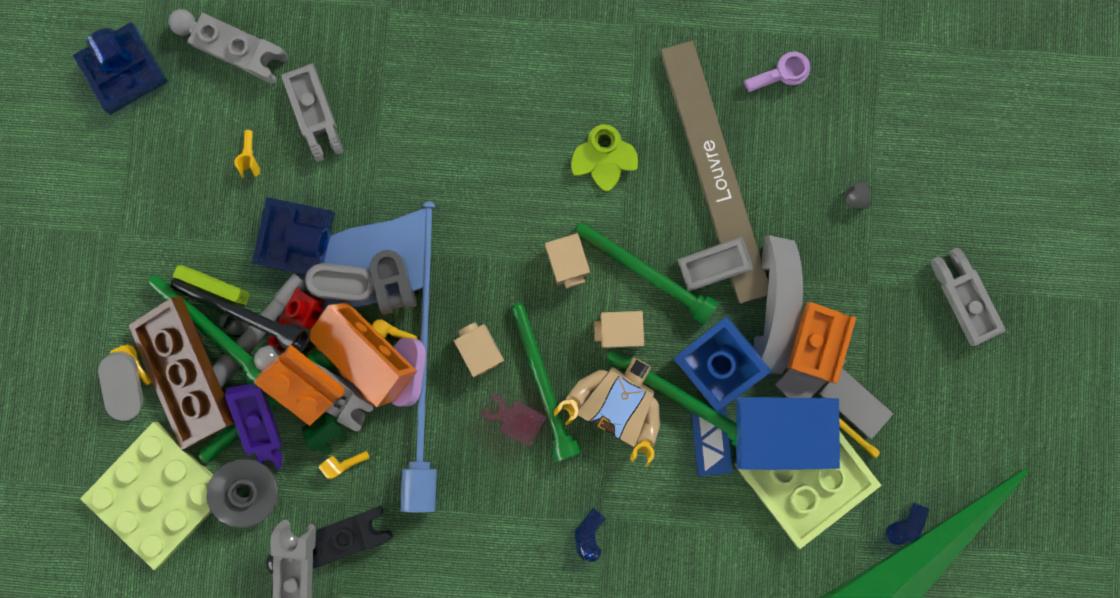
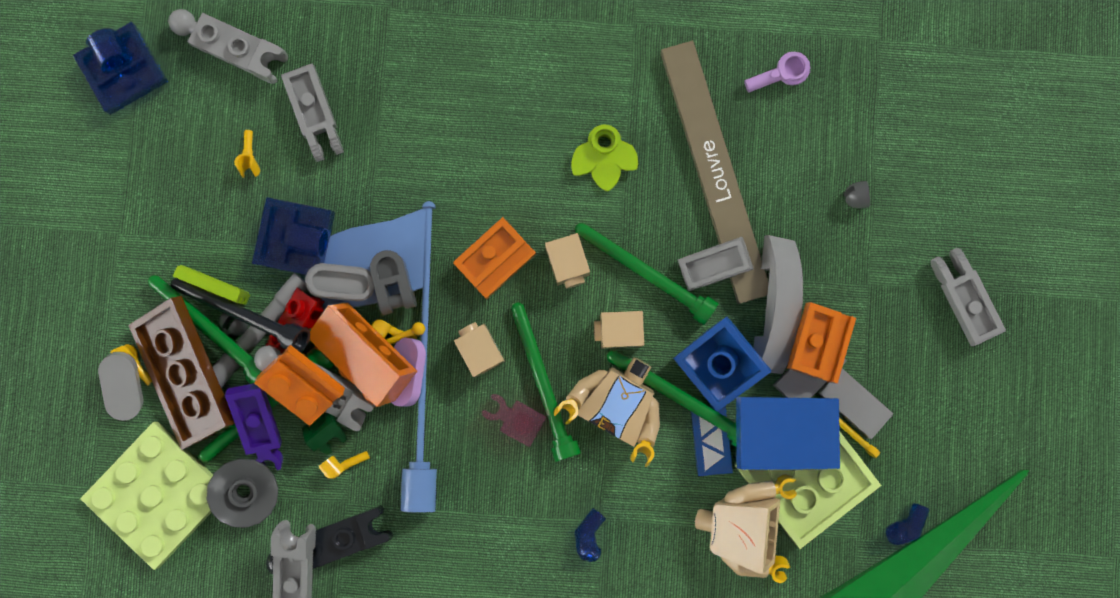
none -> yellow hinge [386,322,425,345]
none -> orange plate [453,217,536,300]
none -> tan torso [695,474,797,583]

